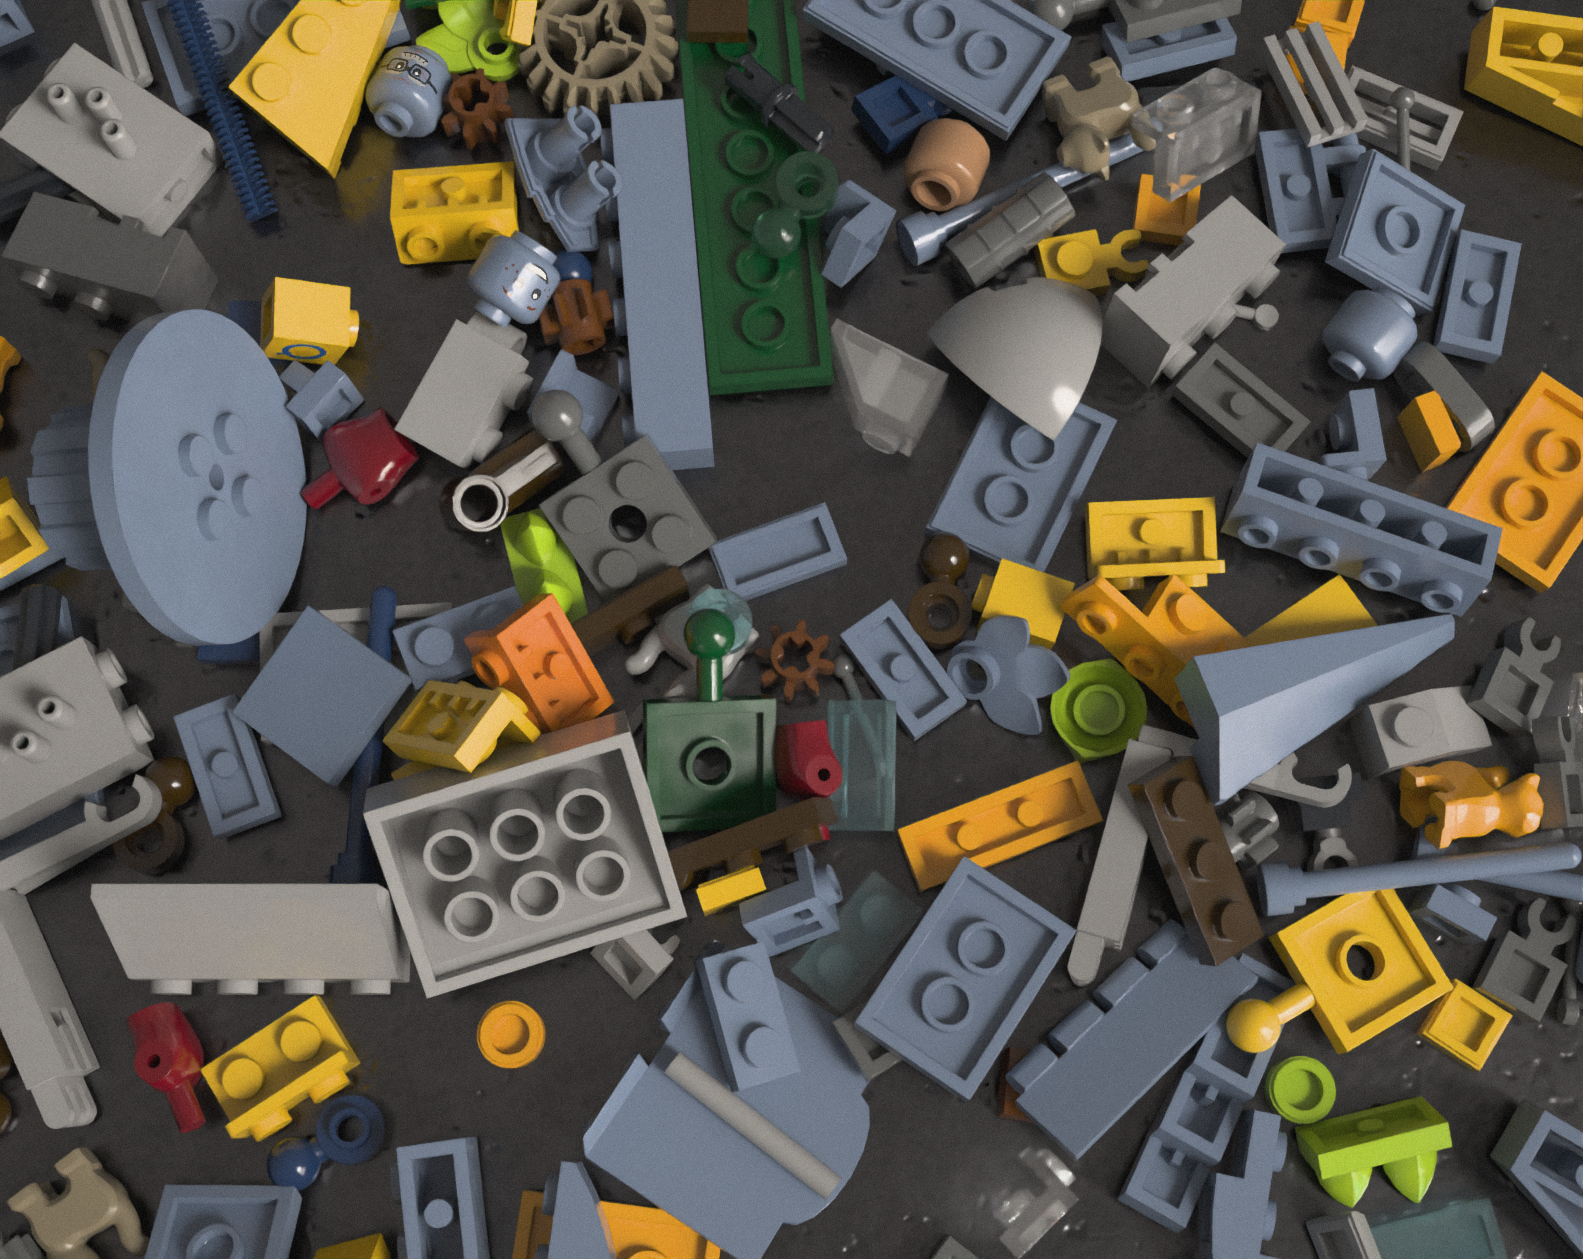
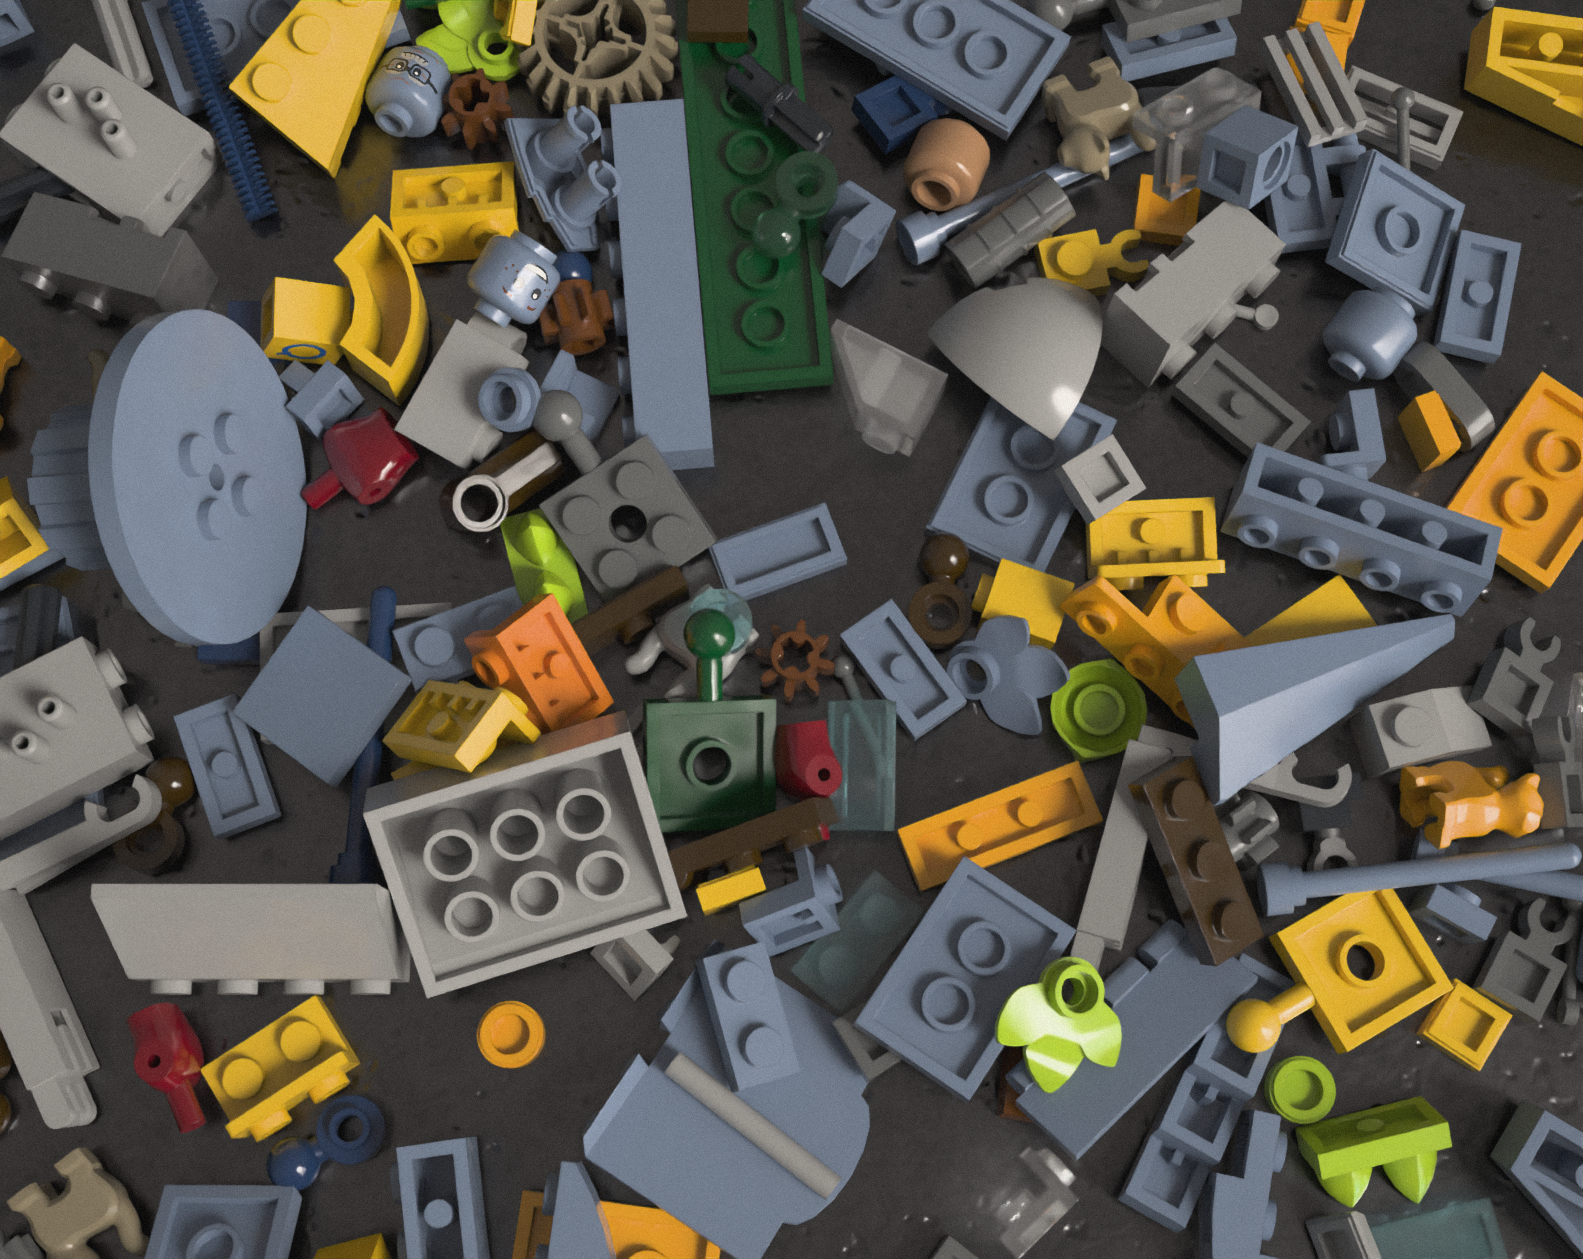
none -> yellow brick [333,214,429,406]
none -> sand blue plate [478,367,541,432]
none -> lime plate [995,956,1122,1093]
none -> light grey tile [1054,434,1146,525]
none -> sand blue brick [1196,105,1299,210]

